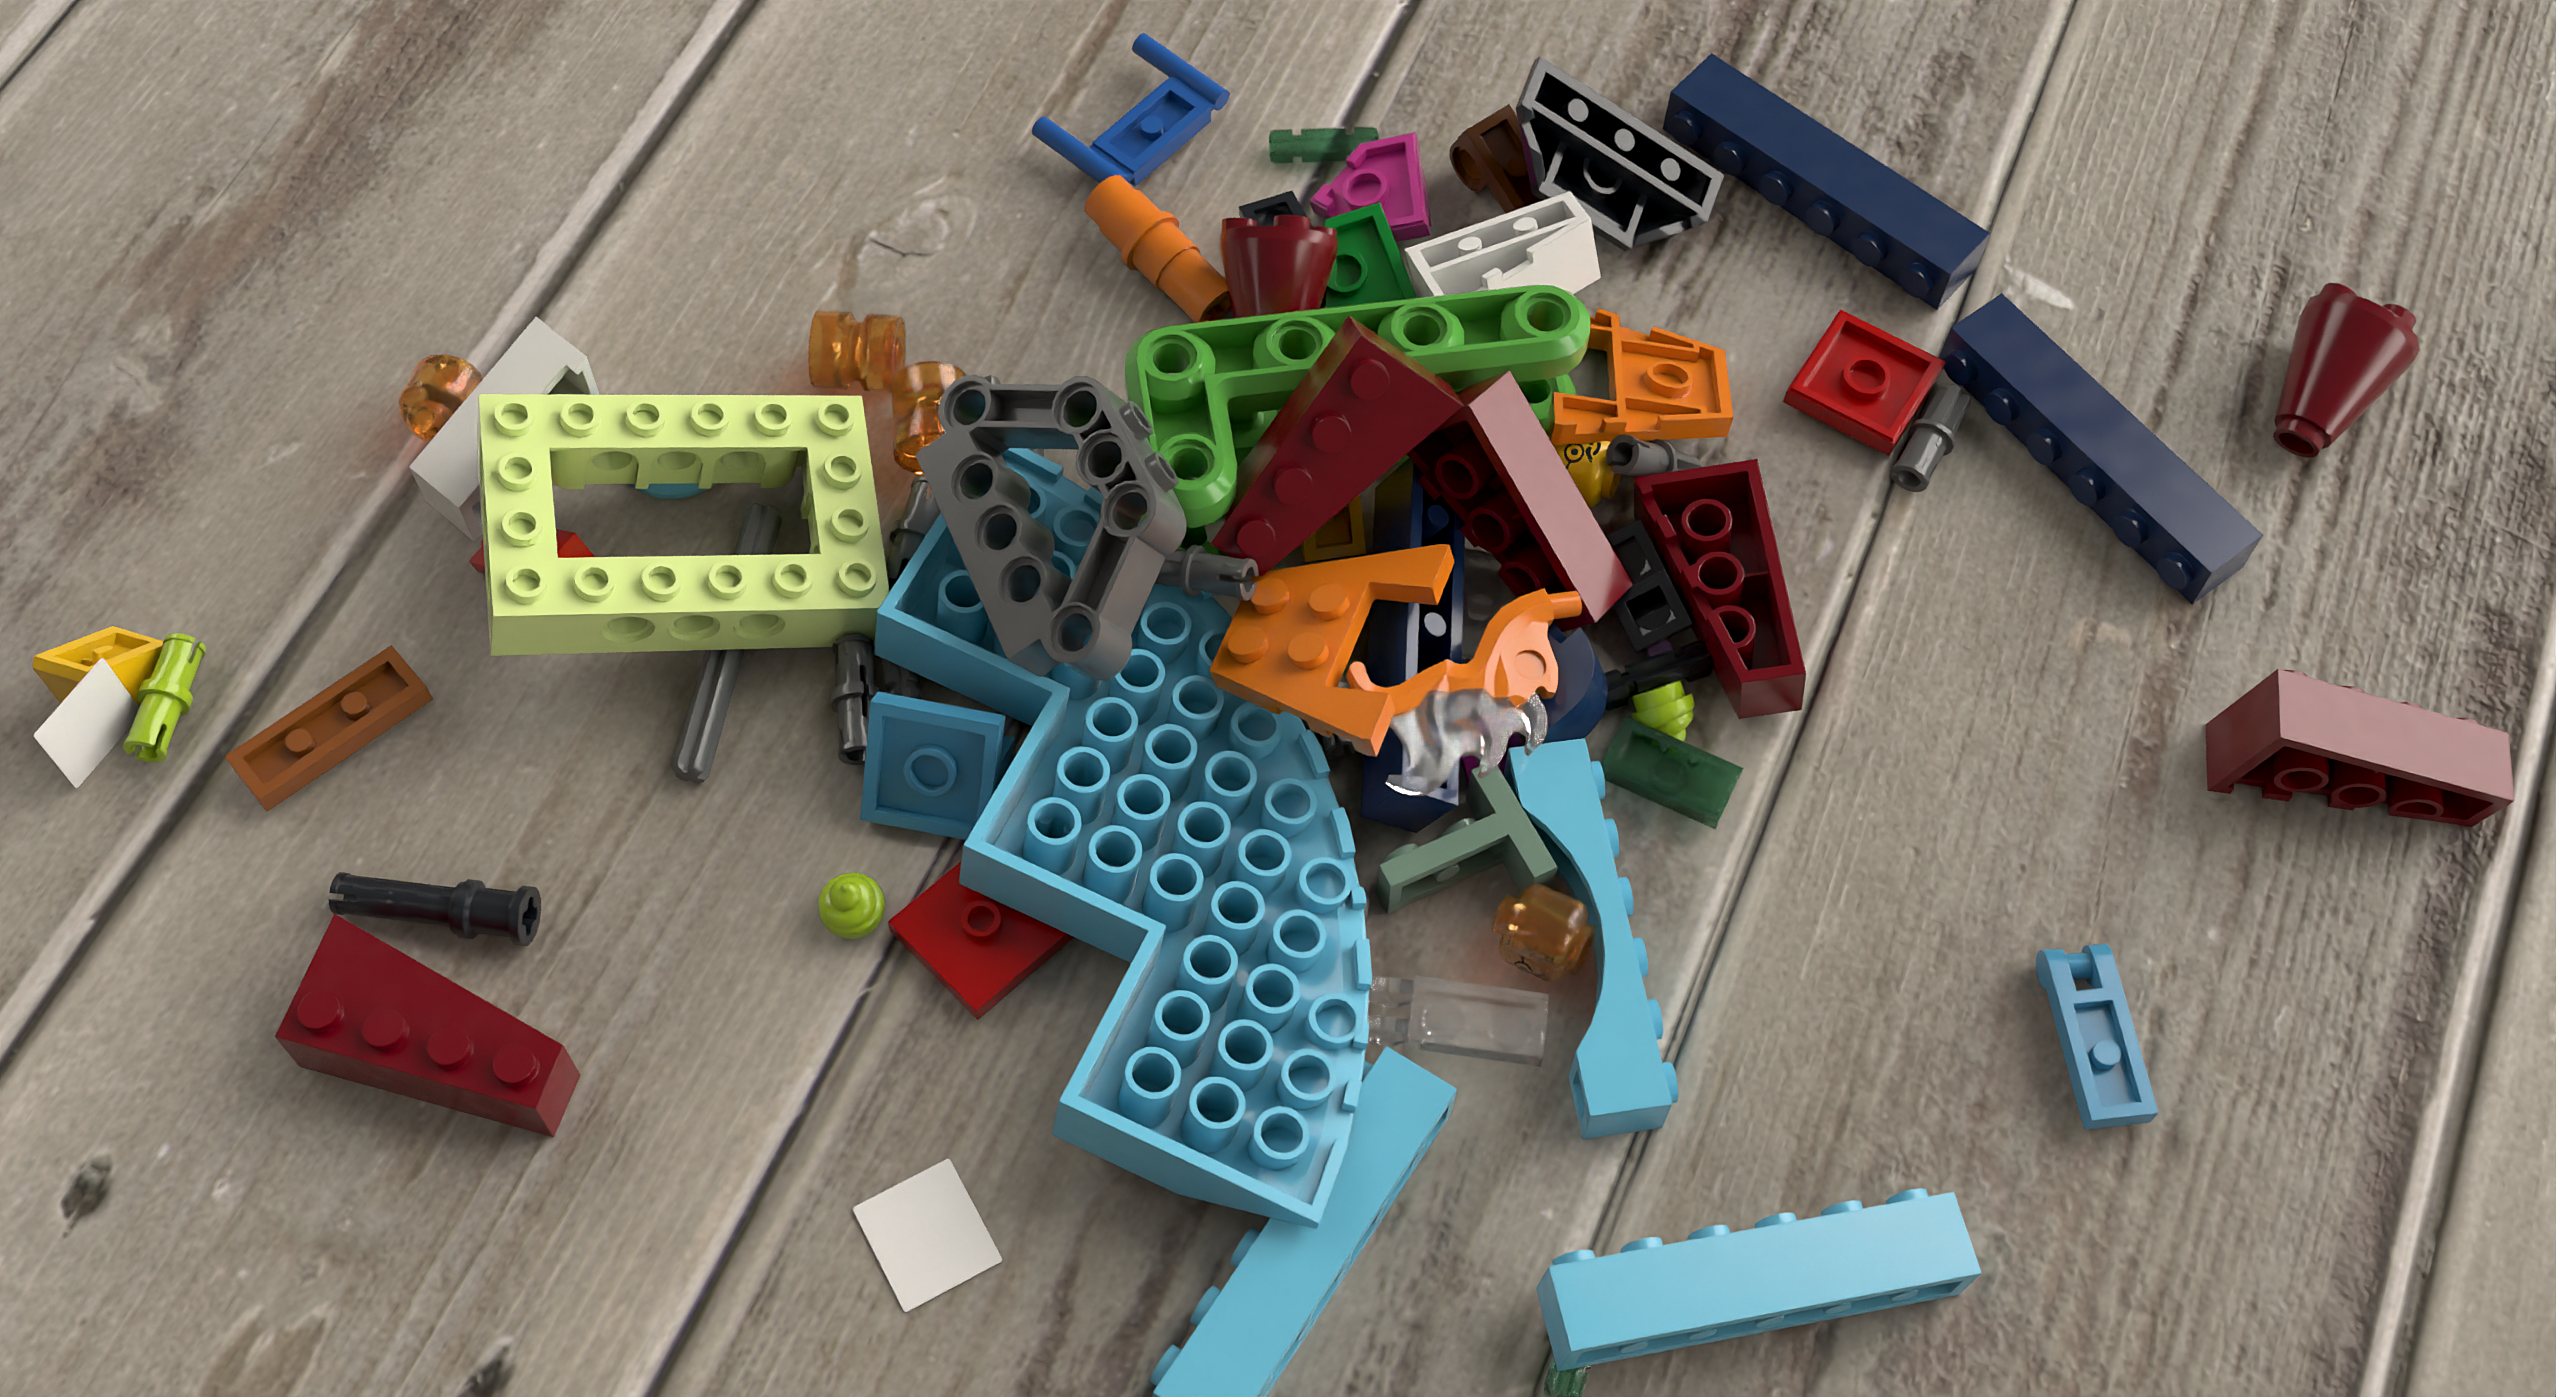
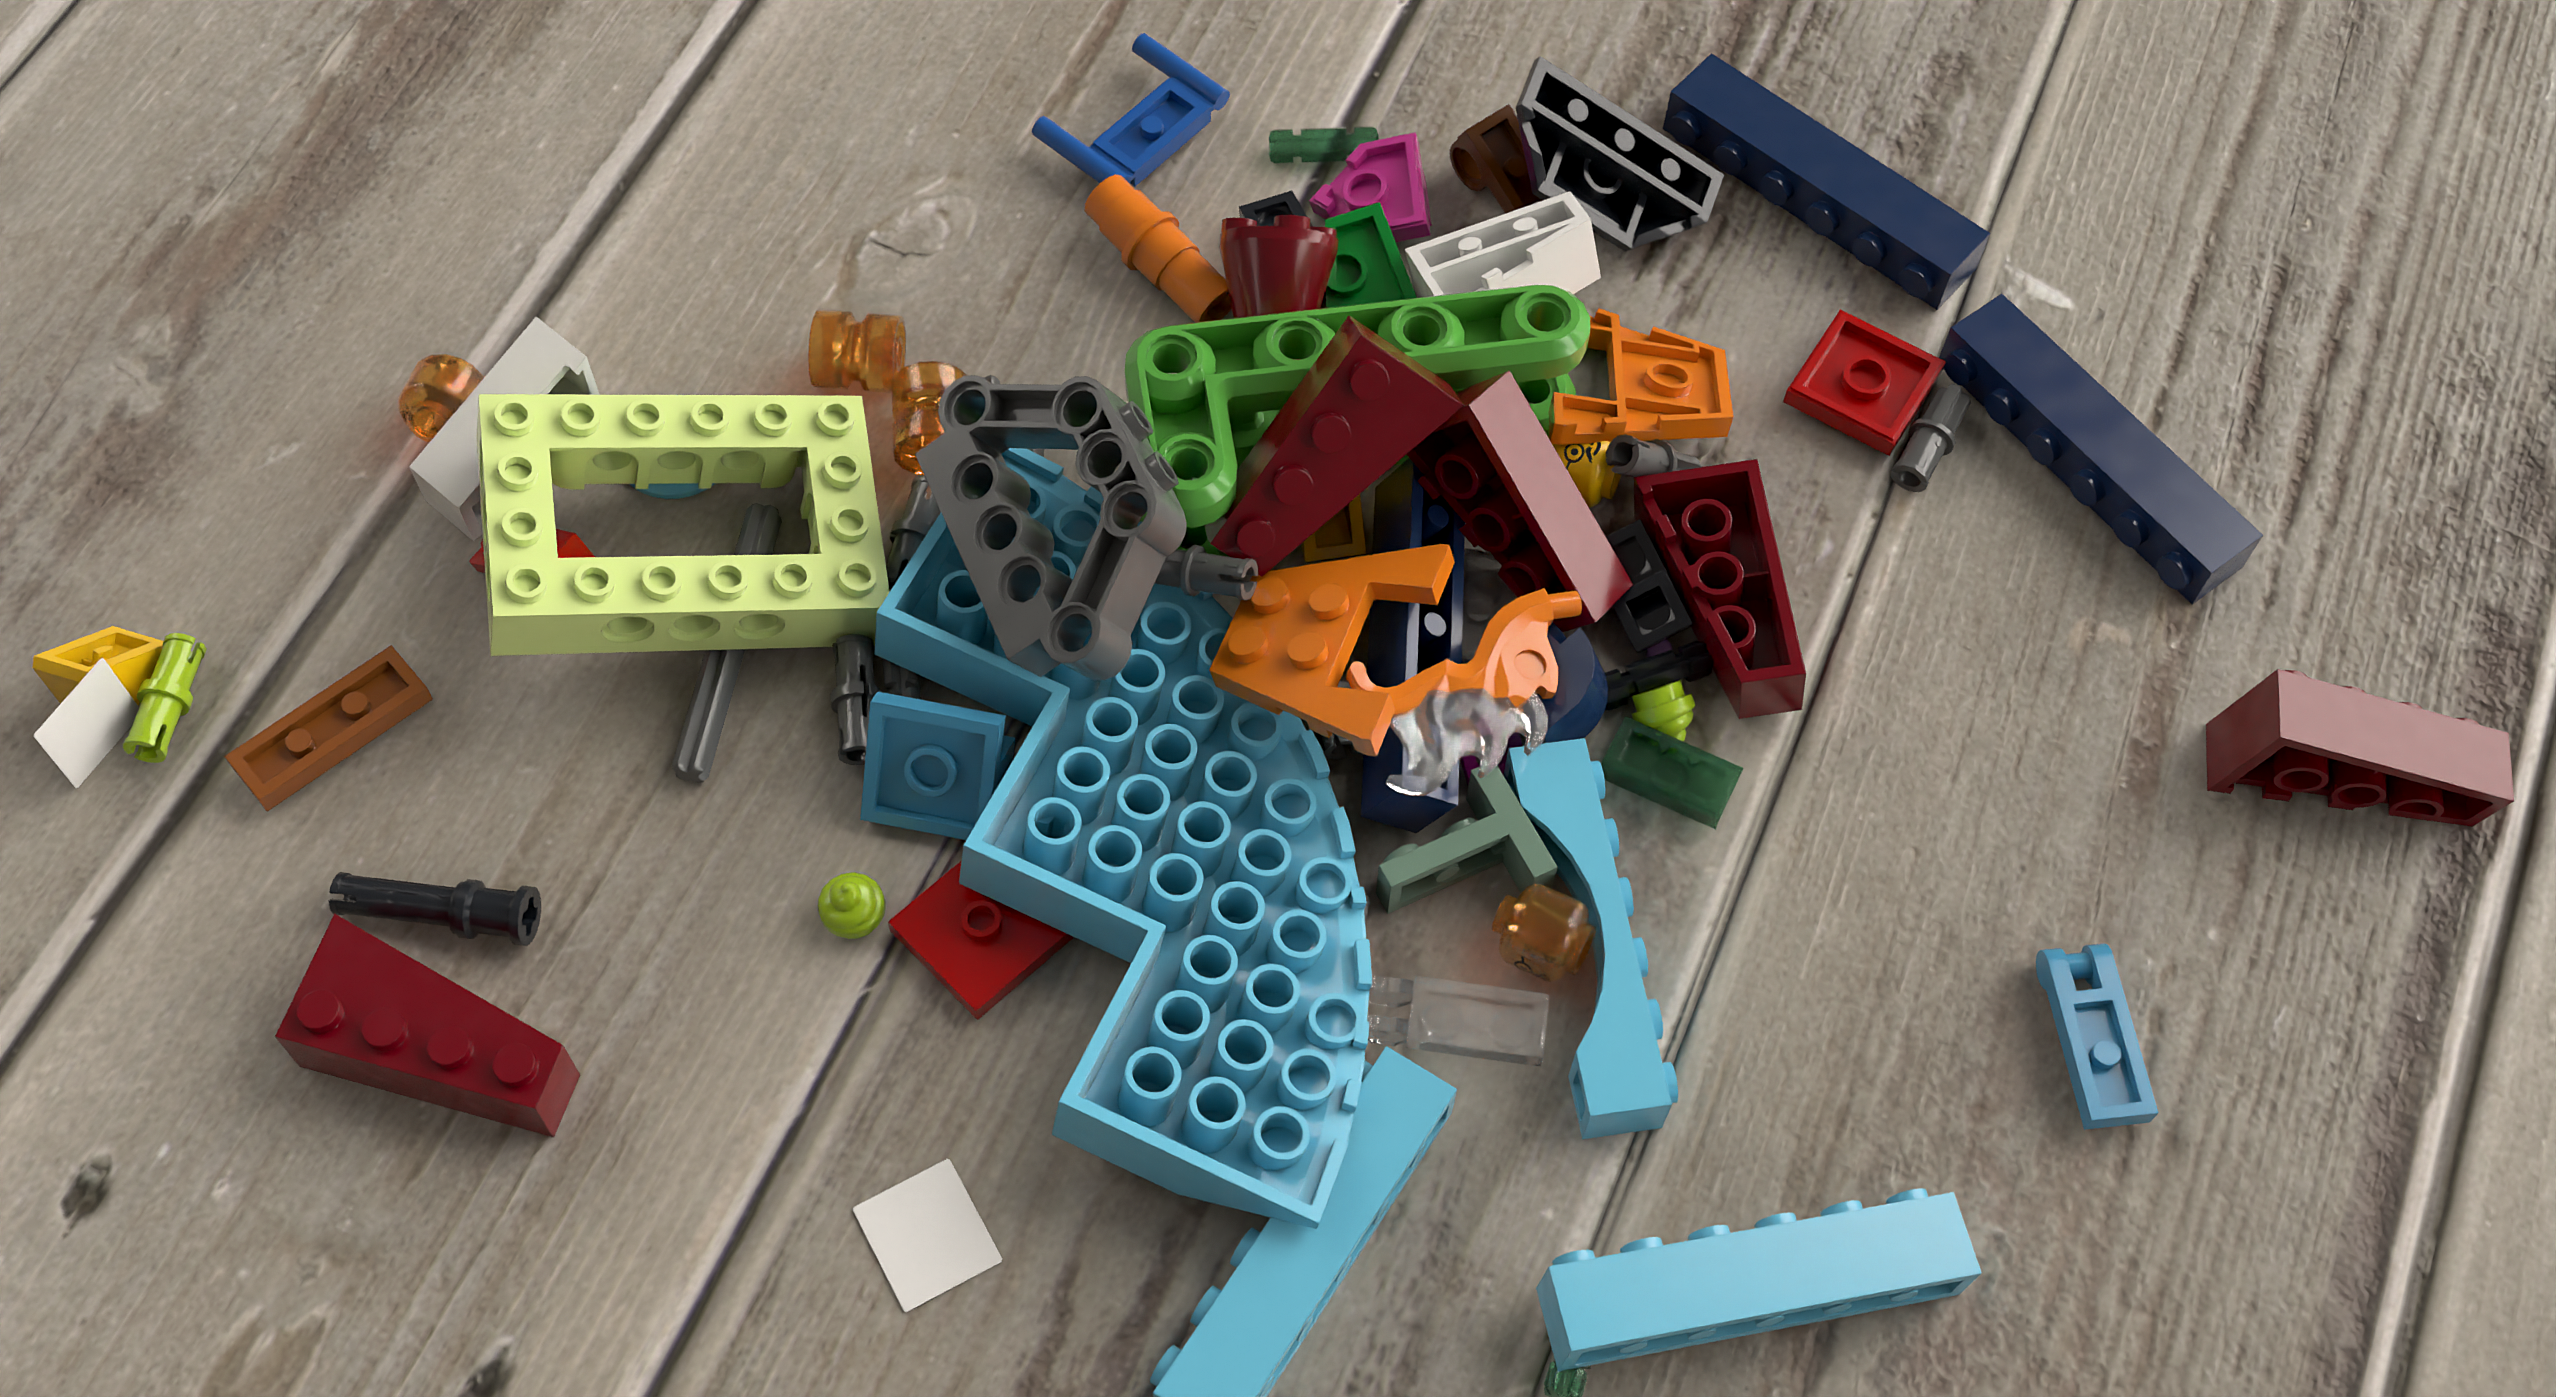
dark red cone [2273,283,2420,458] -> none

